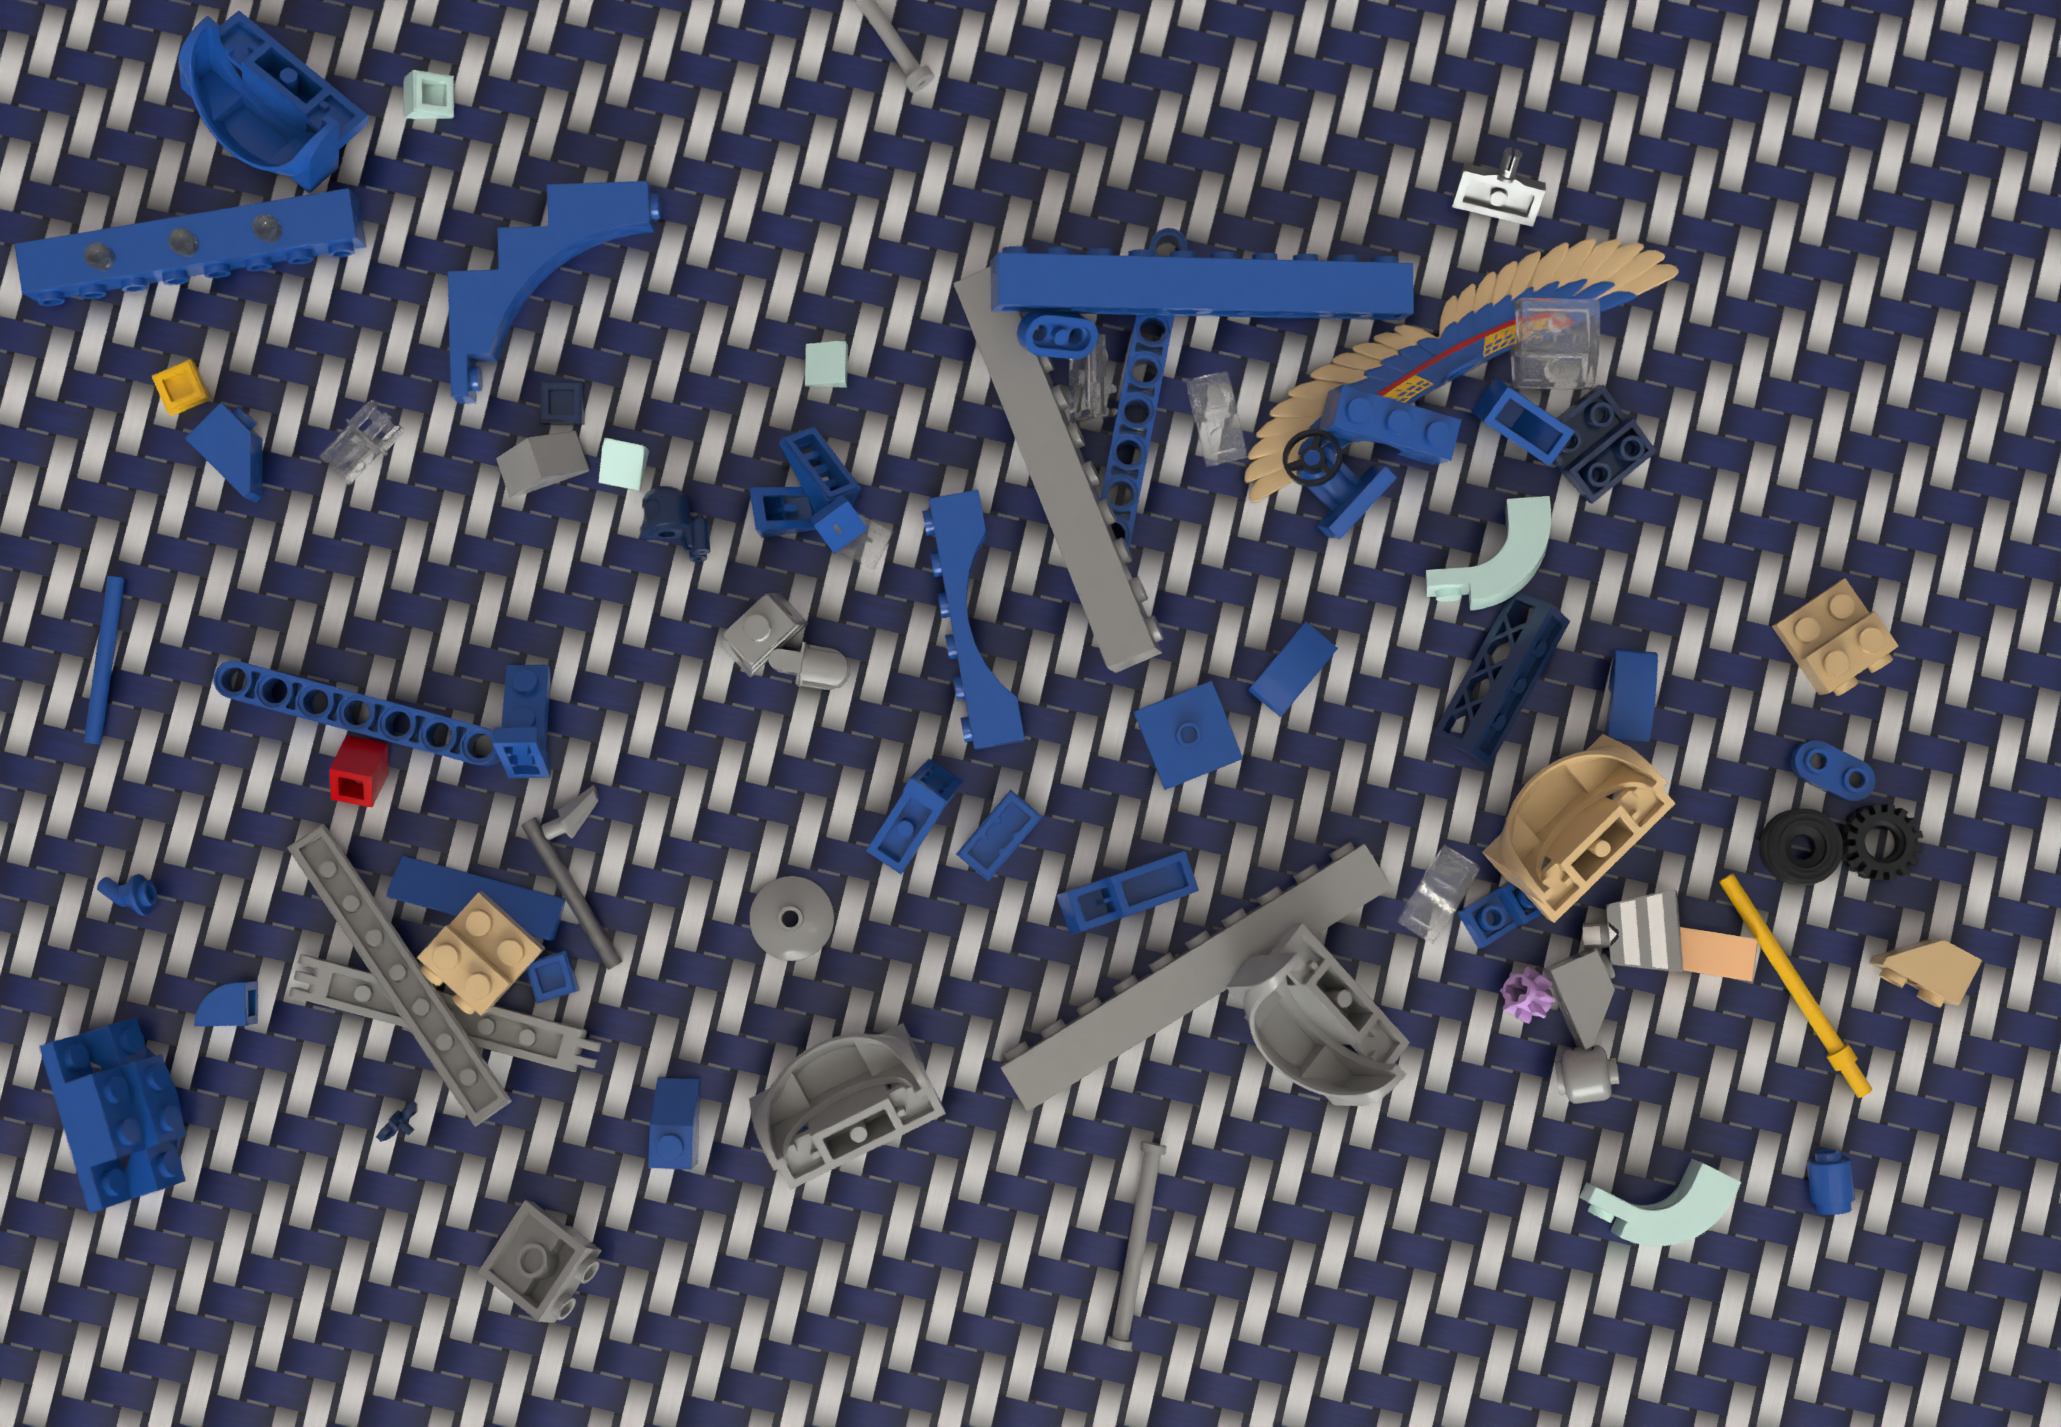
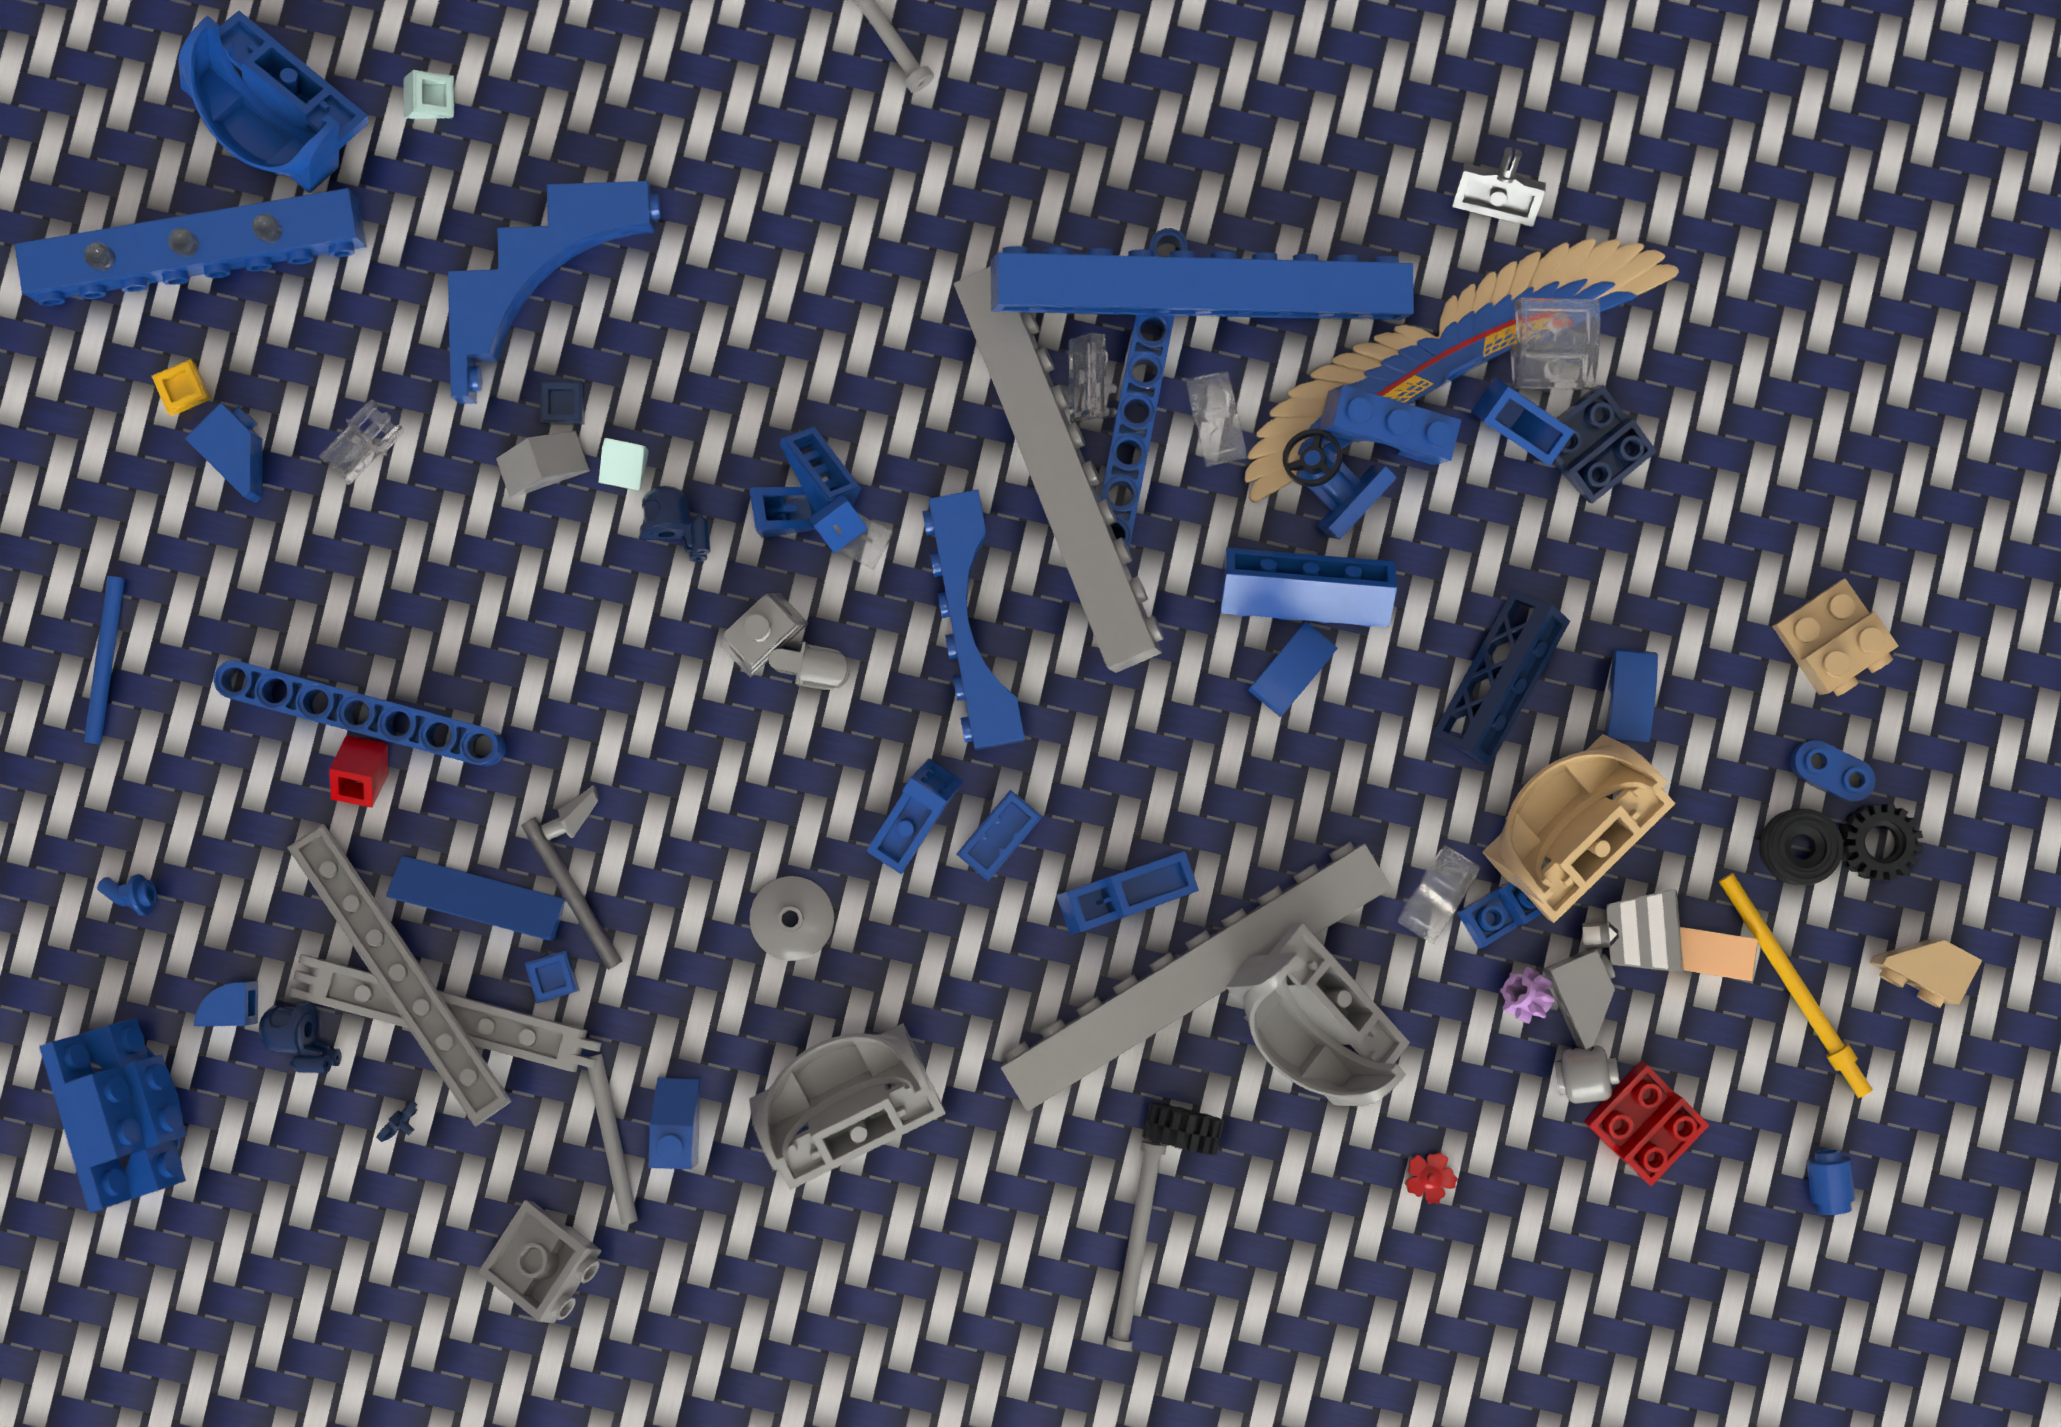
tan plate [417,891,545,1016] -> none
blue bracket [493,665,551,778] -> none
light aqua slope [805,341,848,387] -> none
blue plate [1017,309,1098,359] -> none
blue plate [1133,681,1243,790] -> none
light aqua arch [1425,496,1551,611] -> none
light aqua arch [1579,1159,1741,1246] -> none
none -> dark blue piece [258,1002,342,1073]
none -> light grey bar [587,1054,638,1225]
none -> black tyre [1142,1102,1224,1155]
none -> brick [1221,547,1397,627]
none -> red plant [1405,1152,1458,1204]
none -> red slope [1583,1061,1709,1186]

